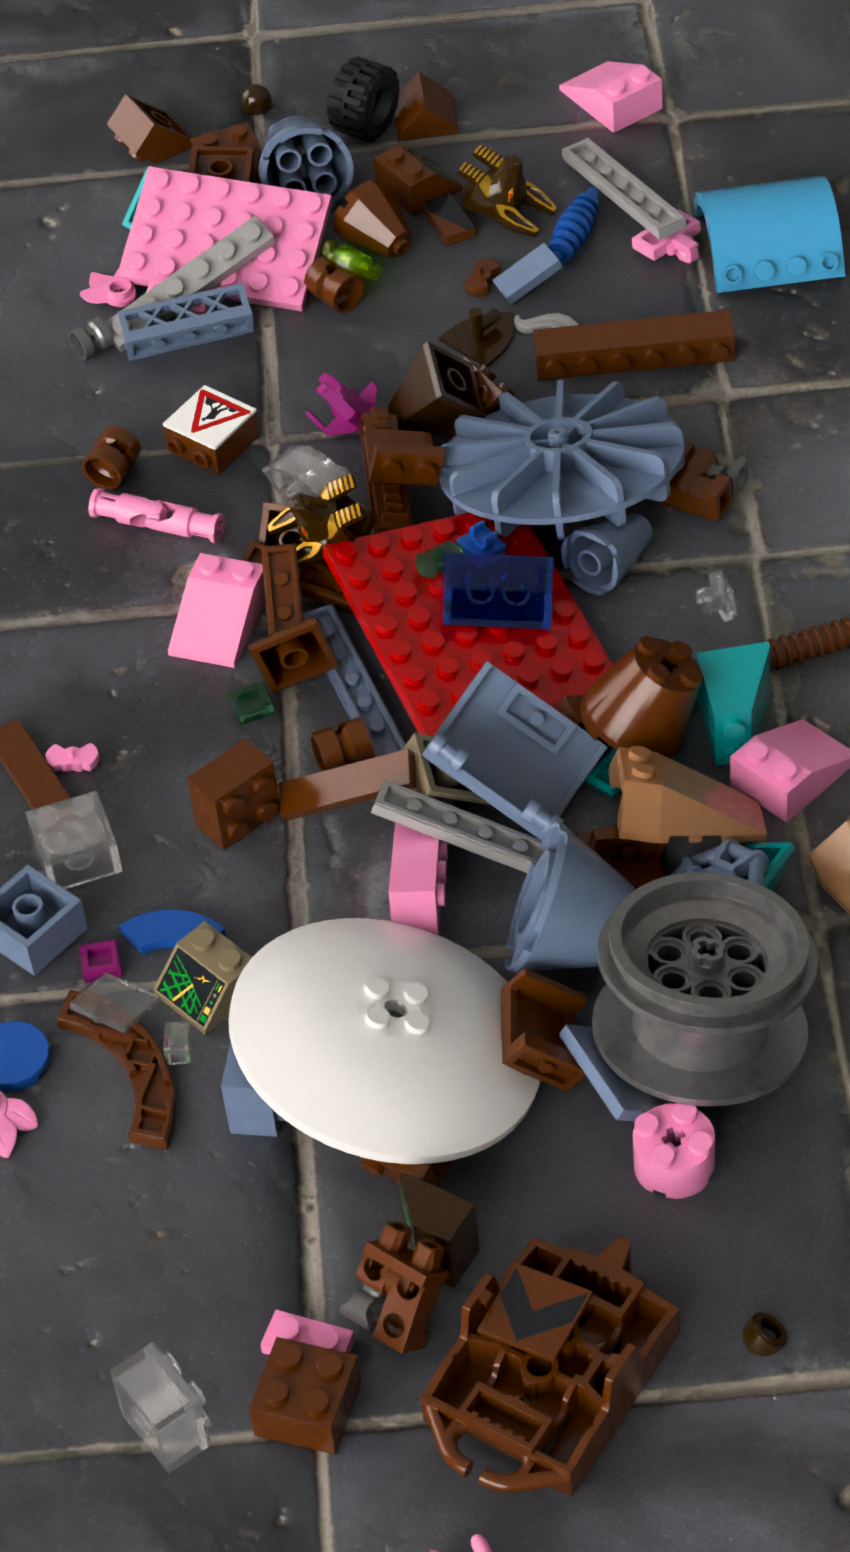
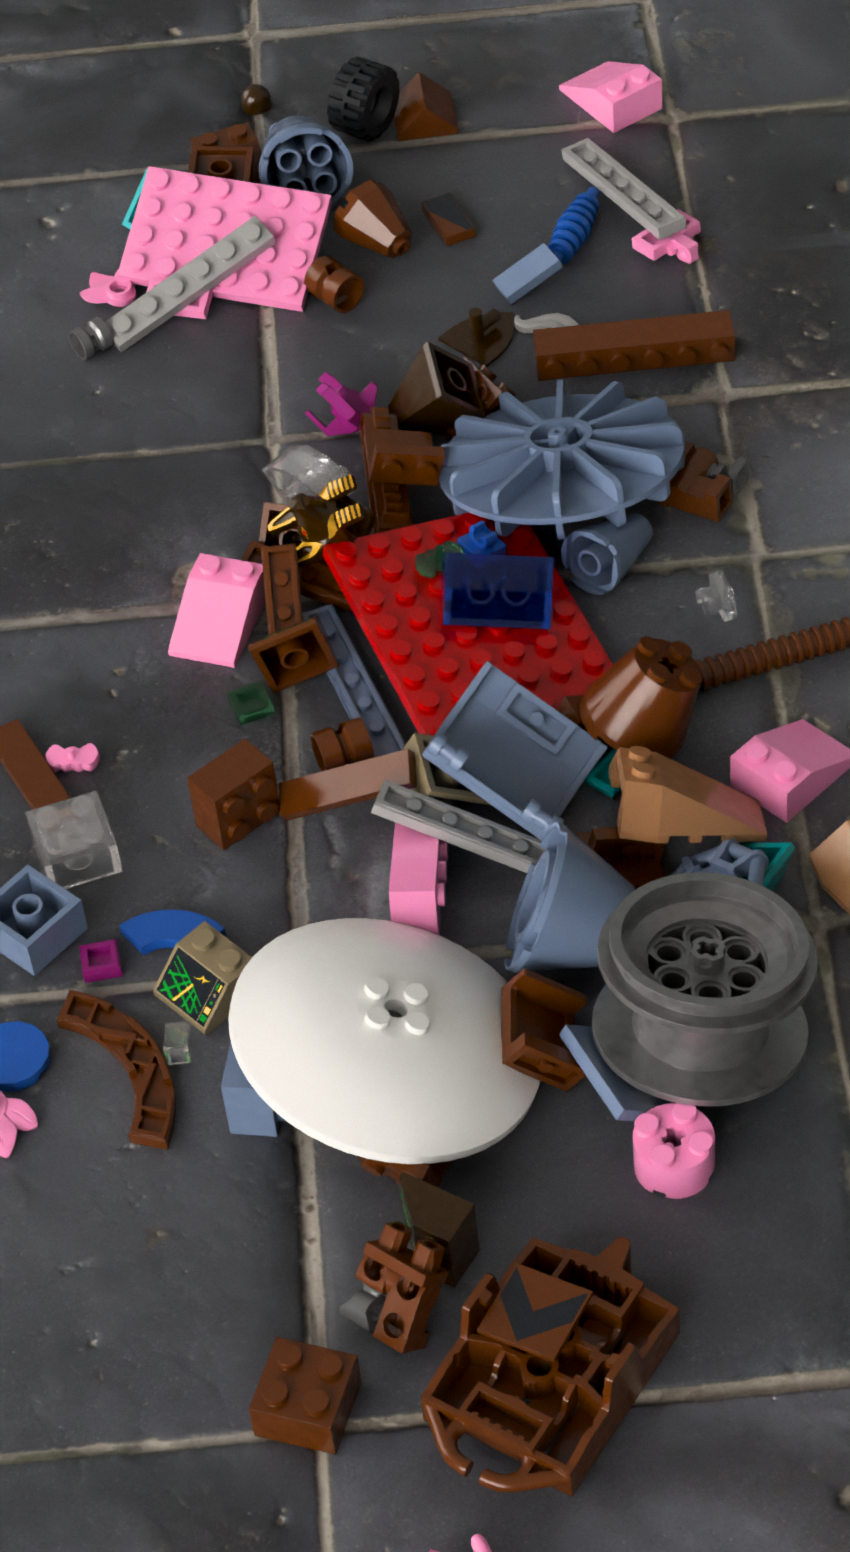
clear piece [70,972,160,1033] -> none
reddish brown wheel [82,426,141,489] -> none
bright pink piece [88,488,226,543] -> none
reddish brown slope [107,94,193,164] -> none
clear brick [110,1342,211,1473] -> none
sand blue fence [117,283,254,361] -> none
piece [163,385,260,475] -> none
bright pink plate [260,1310,355,1355] -> none
clear neon green tile [321,240,383,280] -> none
reddish brown slope [373,144,463,216] -> none
dark brown piece [457,145,557,237] -> none
reddish brown piece [464,259,501,297] -> none
dark azure hinge [693,176,846,293] -> none
teal slope [696,641,770,766] -> none
dark brown piece [742,1312,787,1356] -> none

